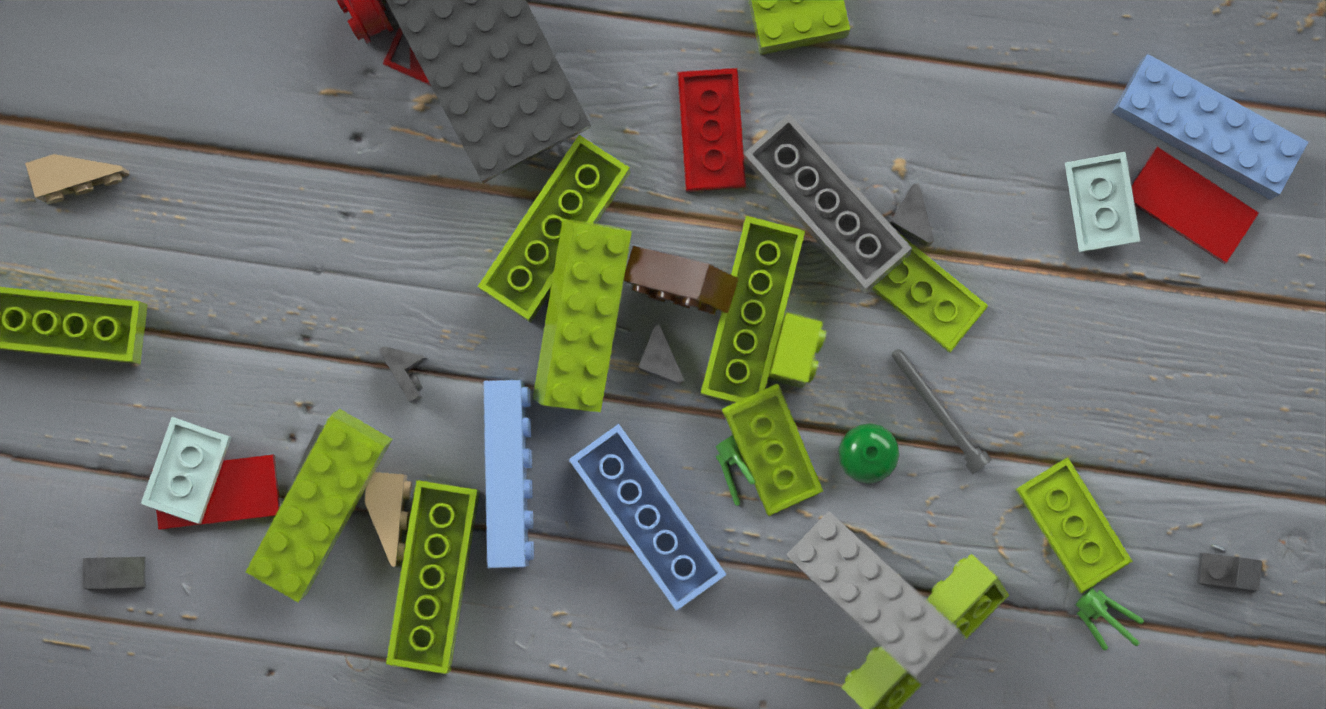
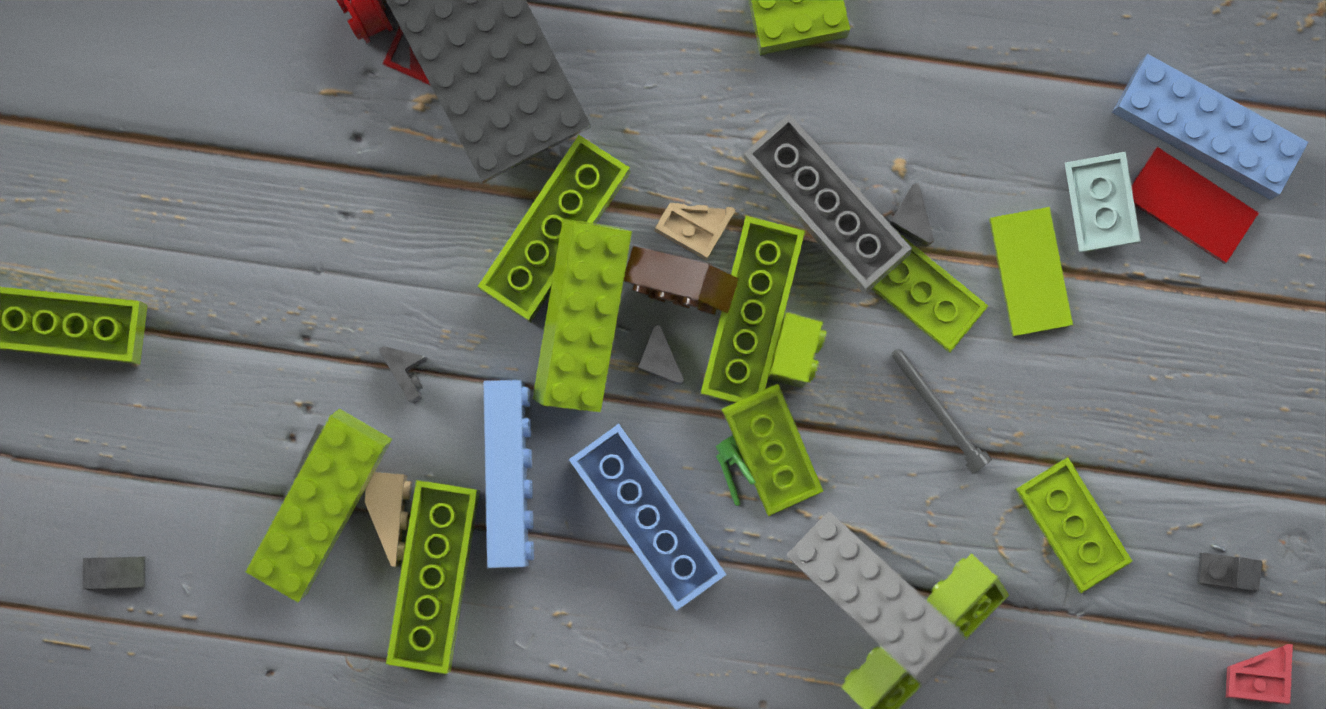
tan slope [25,154,130,204] -> none
light aqua plate [141,417,232,524] -> none
red tile [152,454,280,530] -> none
red tile [678,68,746,192] -> none
green cylinder [838,423,900,484] -> none
bright green plant [1075,588,1144,651] -> none
none -> tan wing [654,203,736,261]
none -> lime tile [989,207,1073,337]
none -> coral wing [1226,644,1293,705]

